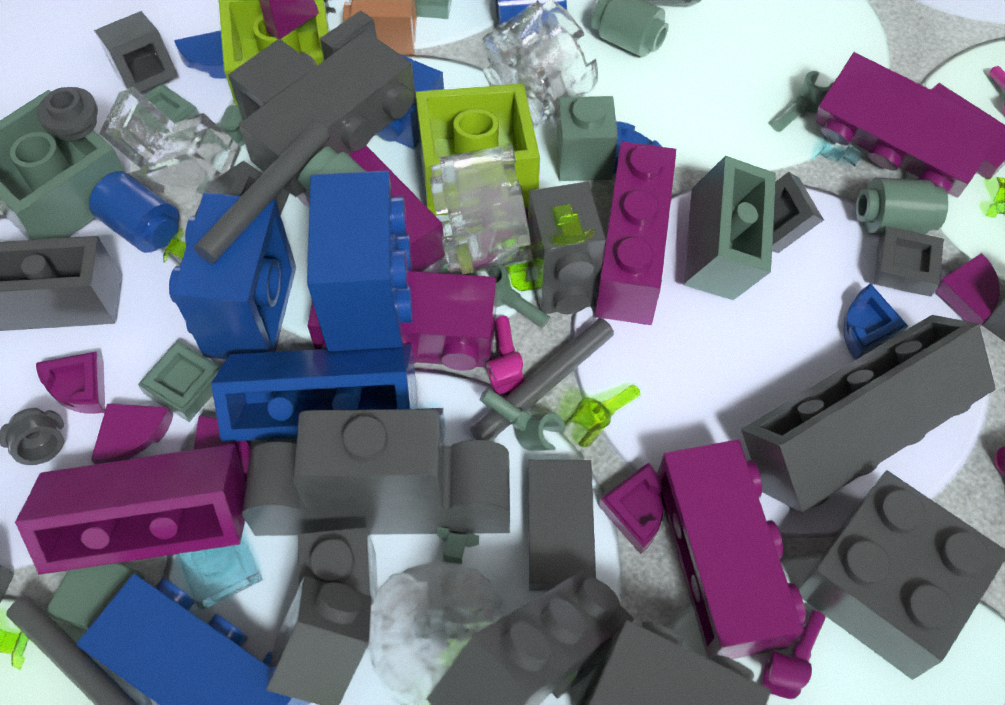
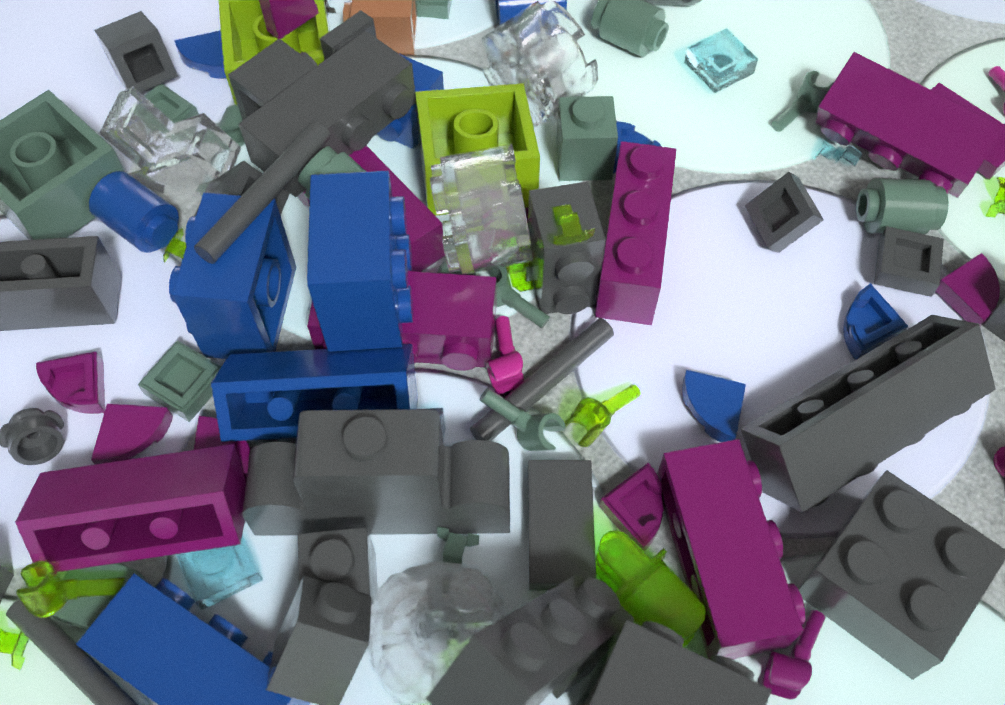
dark grey plate [37,87,98,141] -> none
sand green brick [683,155,776,300] -> none
none -> clear neon green hand [16,561,125,618]
none -> clear neon green arm [595,530,706,648]
none -> blue tile [682,370,746,442]
none -> clear light blue plate [684,28,758,93]

